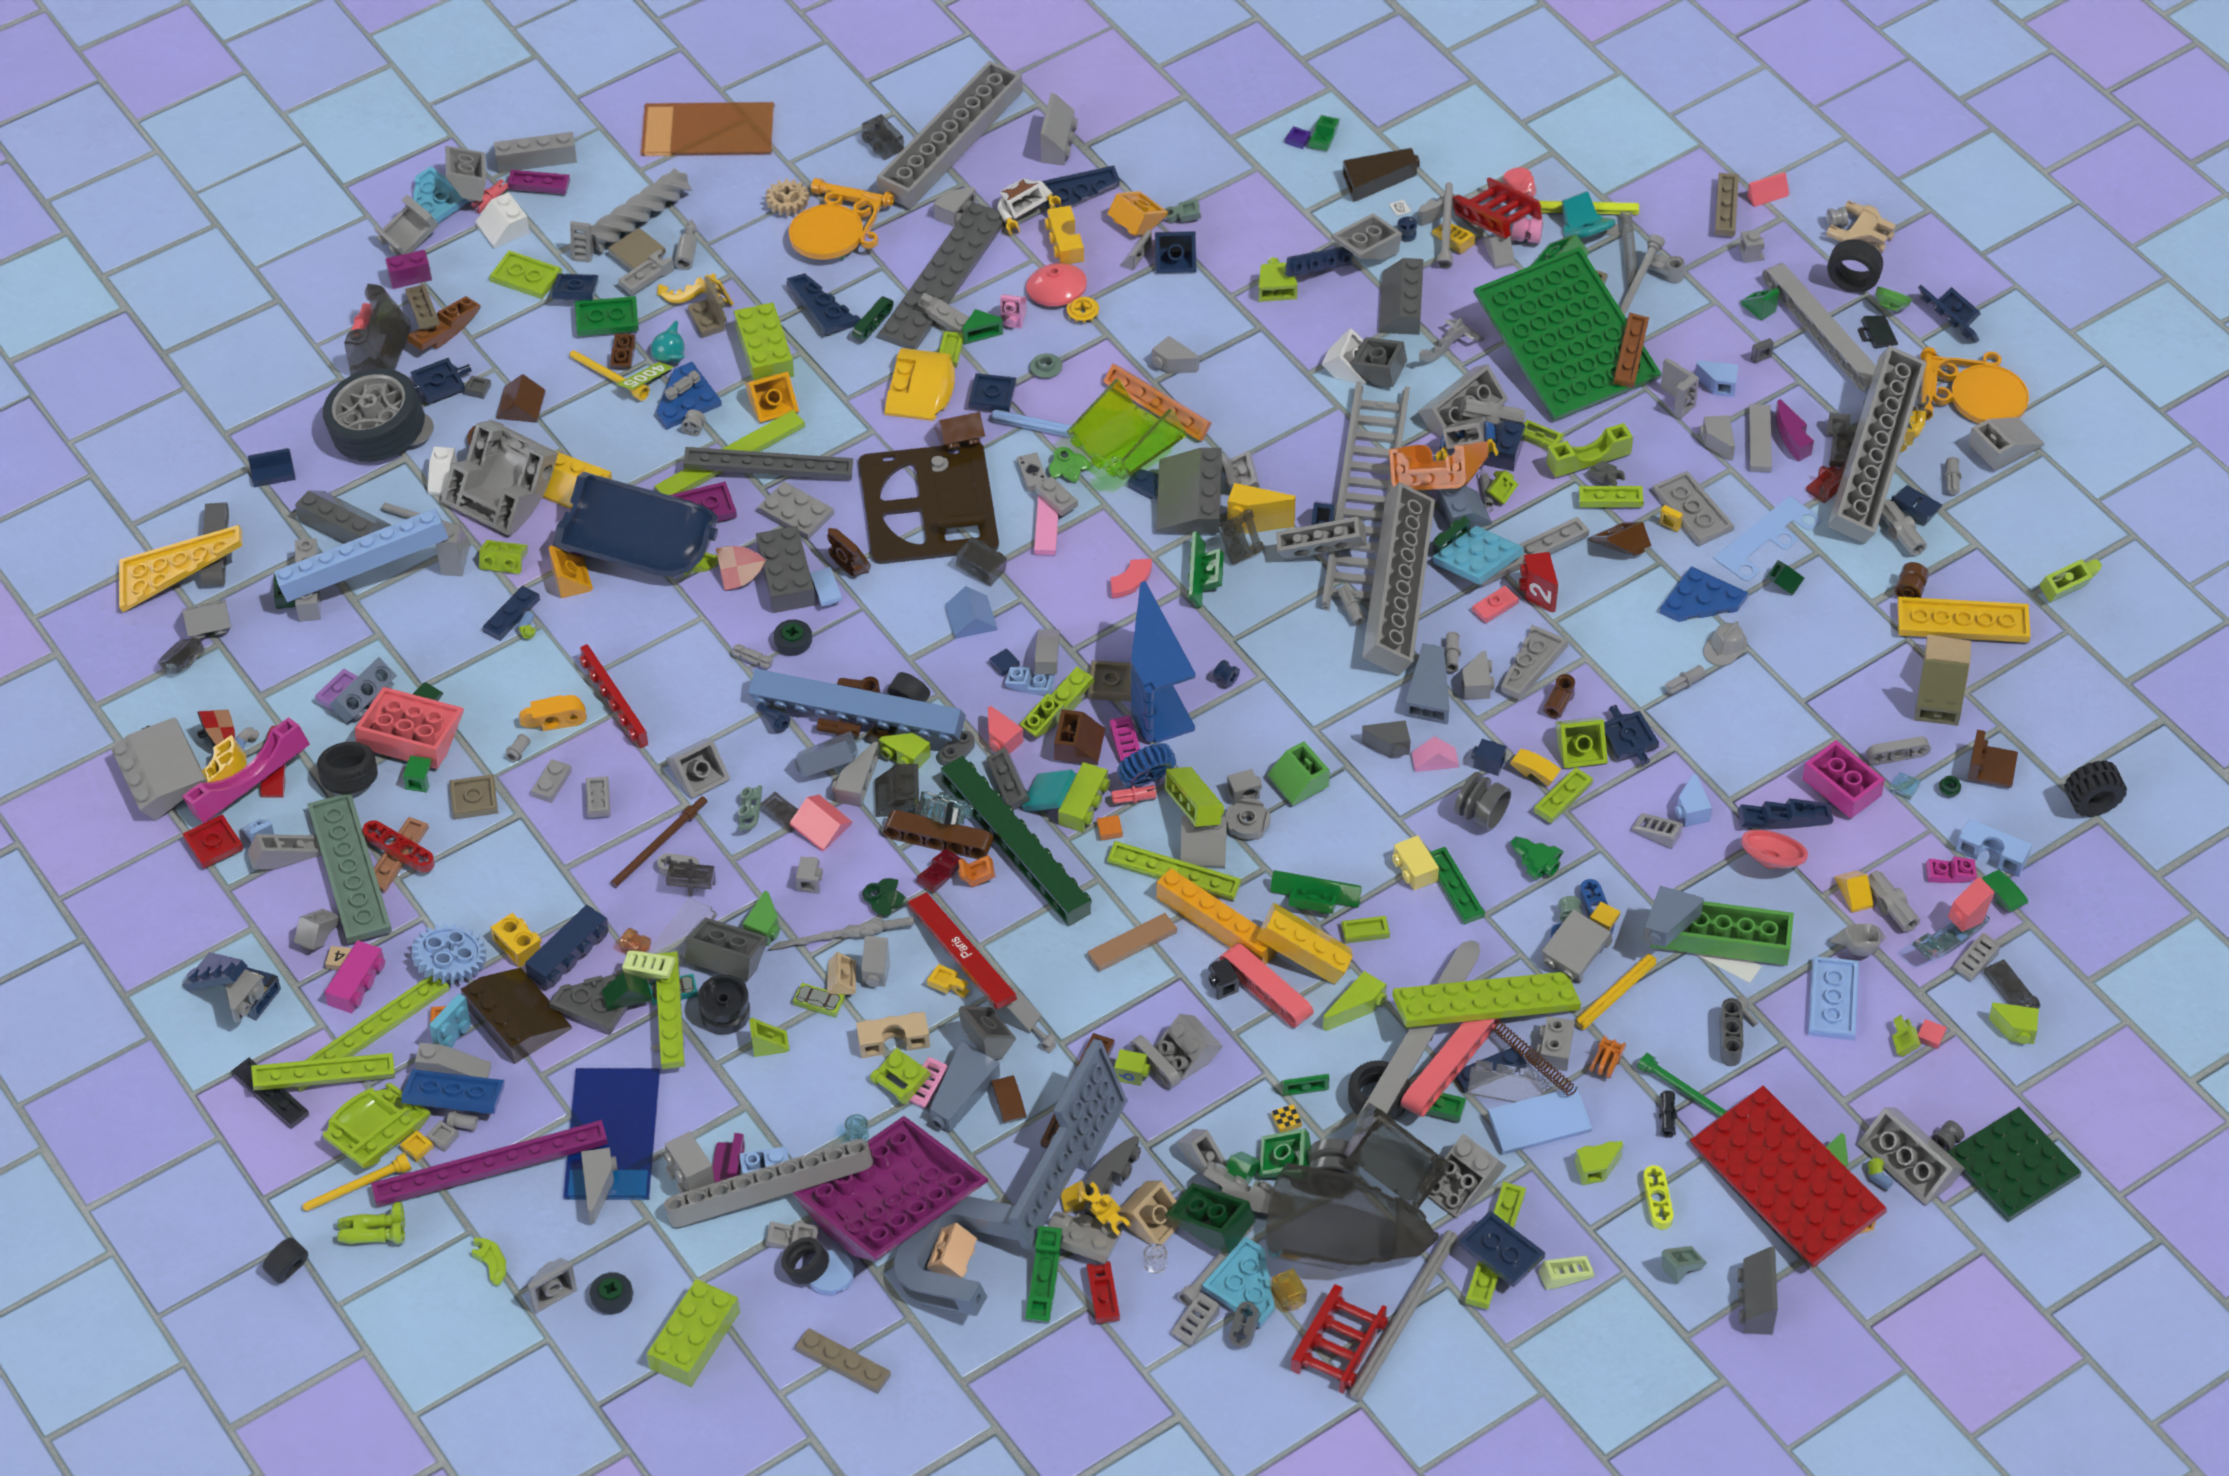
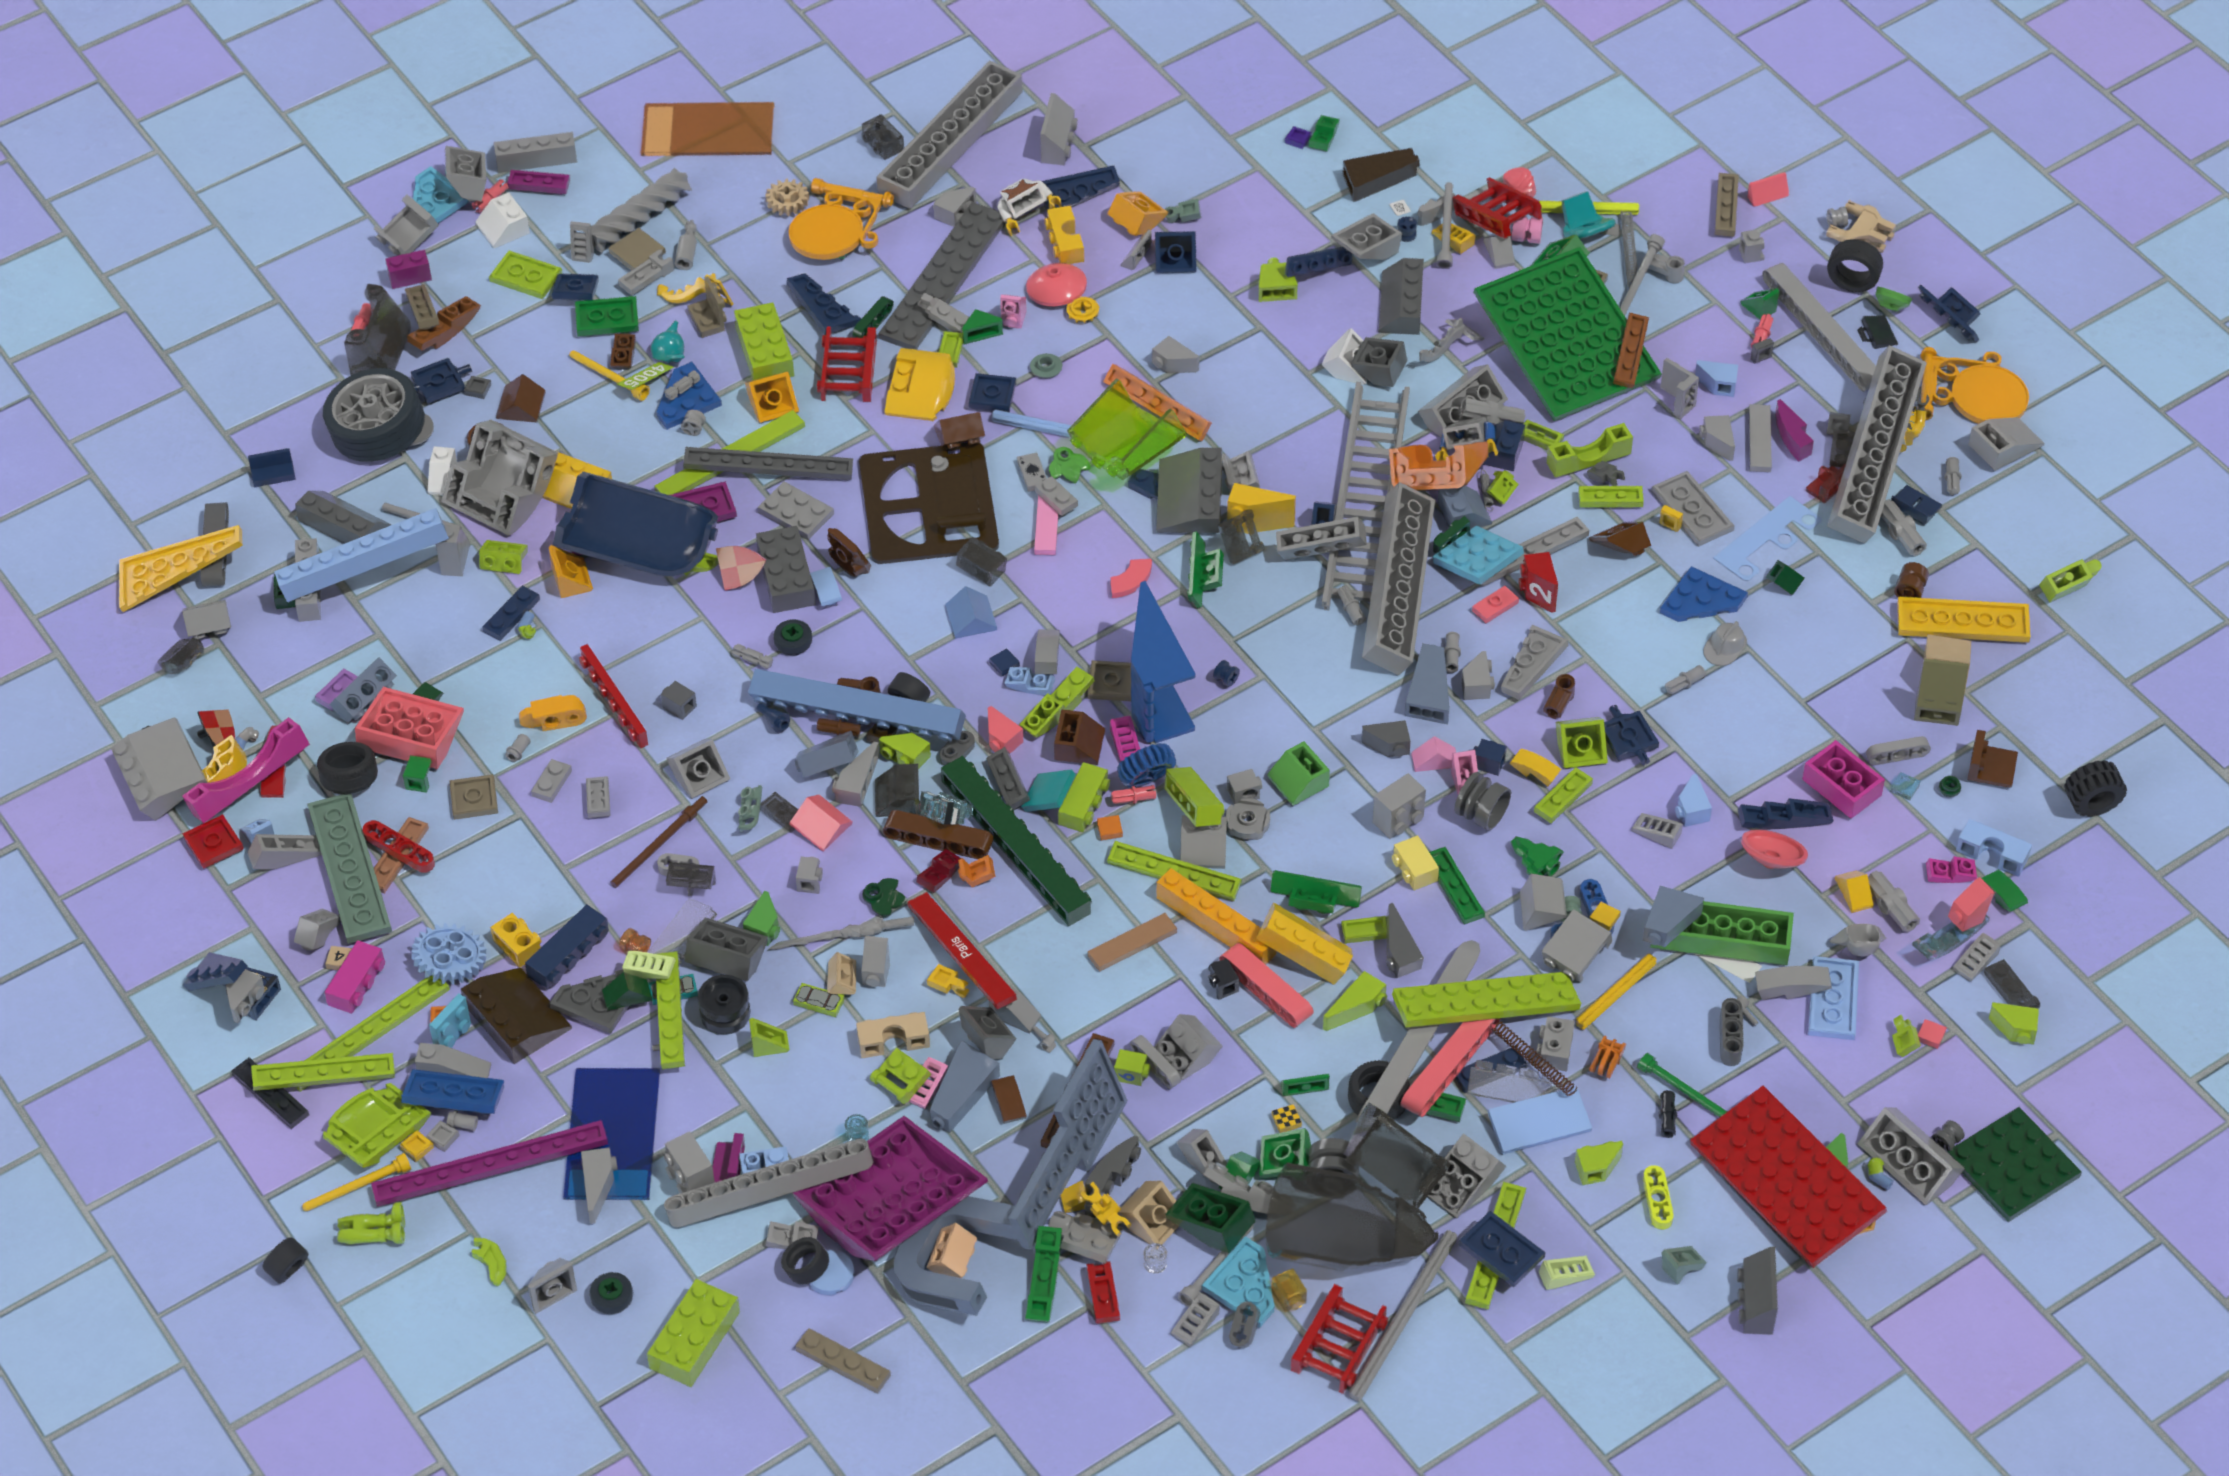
none -> dark grey brick [661,681,697,720]
none -> red fence [817,327,877,402]
none -> light grey brick [1373,773,1426,839]
none -> dark grey slope [1386,903,1424,978]
none -> bright pink slope [1451,750,1478,794]
none -> light grey slope [1520,874,1567,931]
none -> coral axle [1751,314,1773,348]
none -> light grey slope [1755,966,1832,1000]

